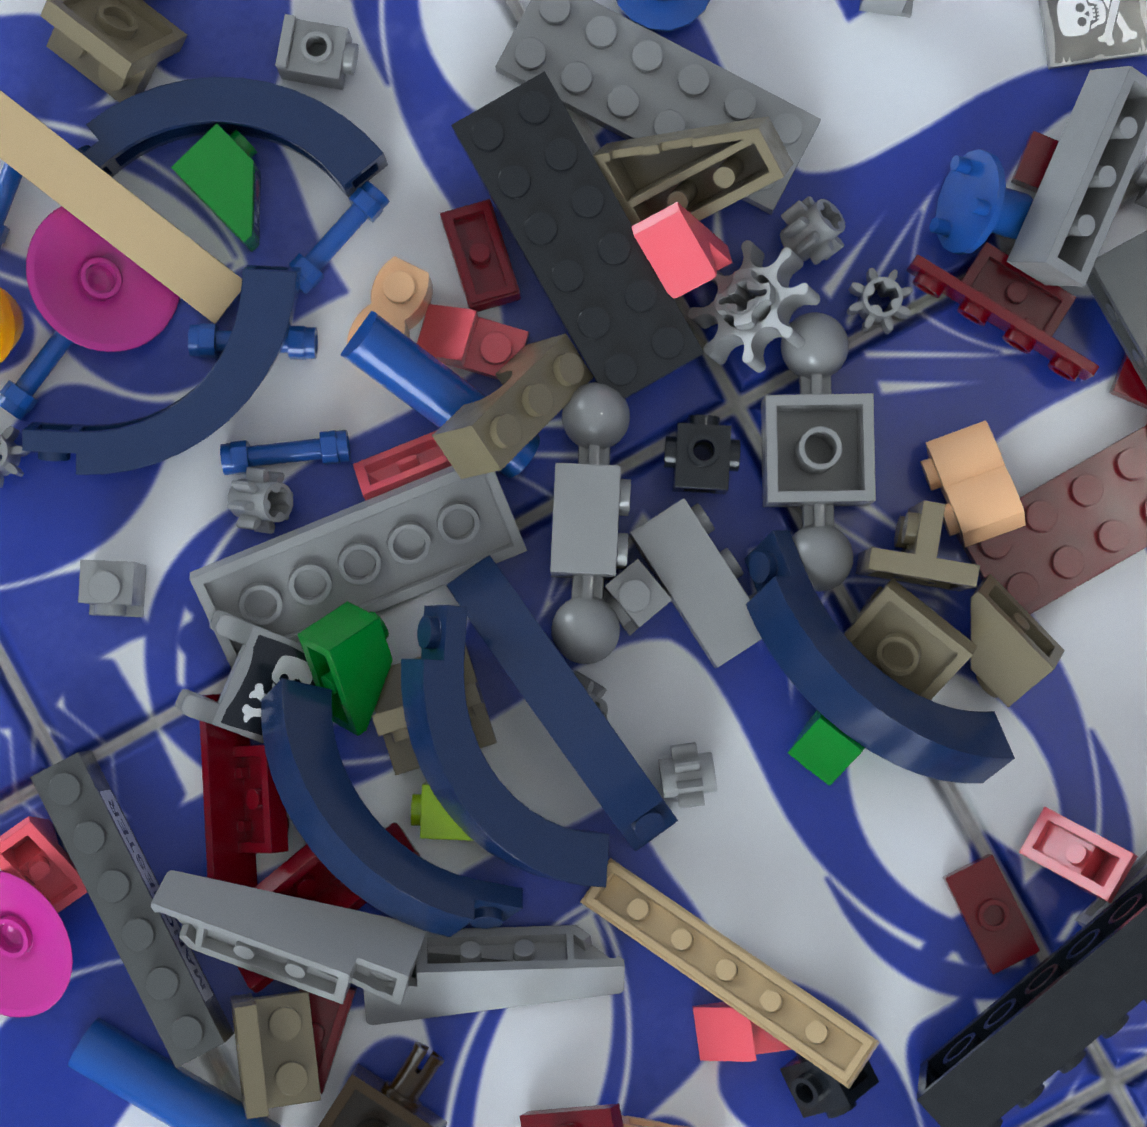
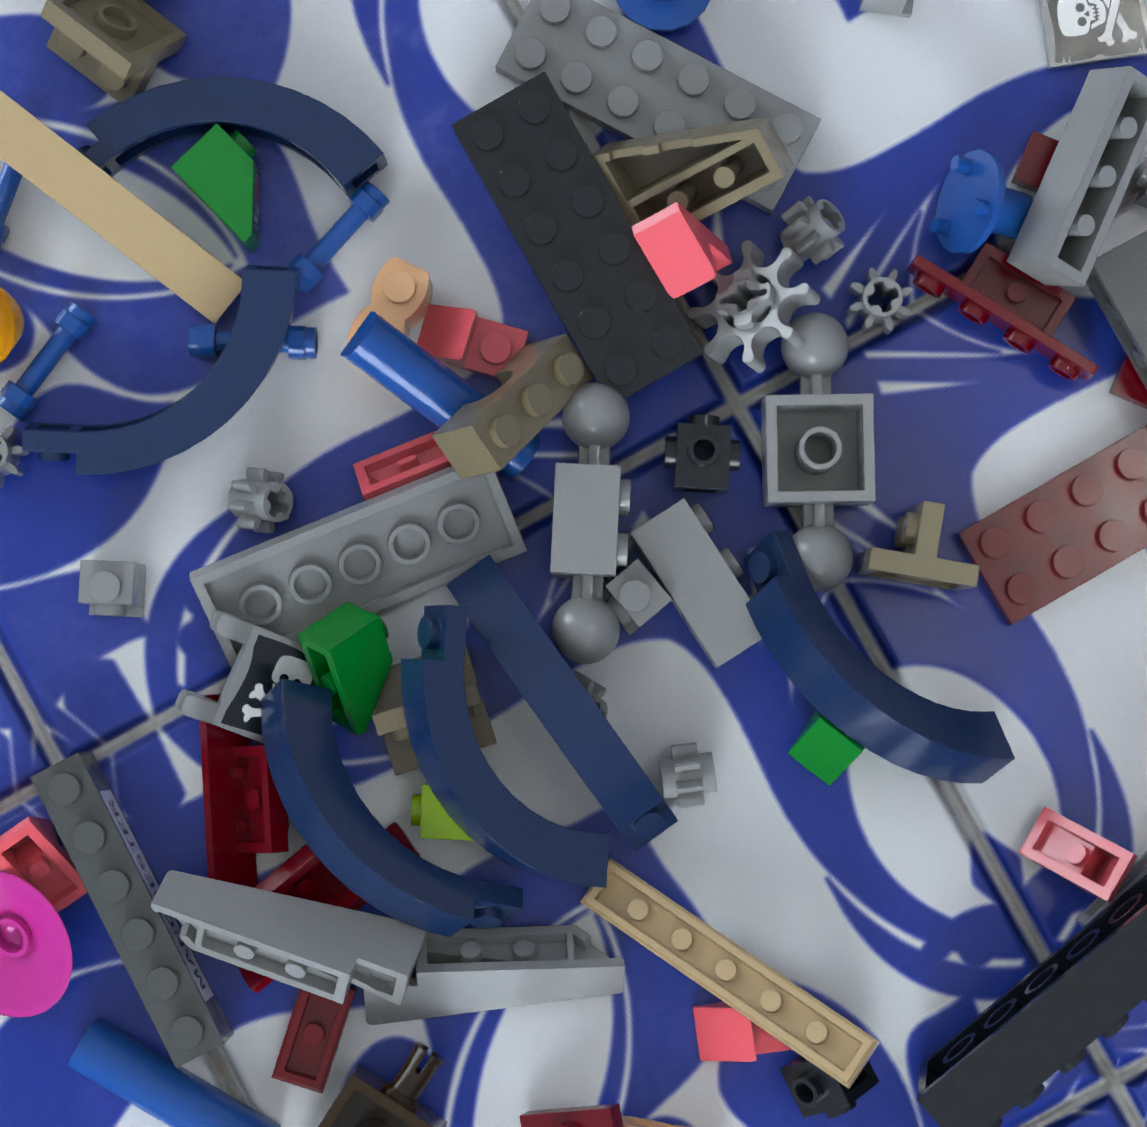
dark pink hat [26,206,180,352] -> none
blue bar [220,430,351,475] -> none
dark tan bracket [230,990,321,1119] -> none
light grey brick [275,14,359,90] -> none
dark red plate [440,199,521,312] -> none
dark tan bracket [843,578,977,700] -> none
light nougat brick [920,420,1026,547] -> none
dark red plate [942,854,1040,975] -> none
dark tan slope [971,574,1065,707] -> none

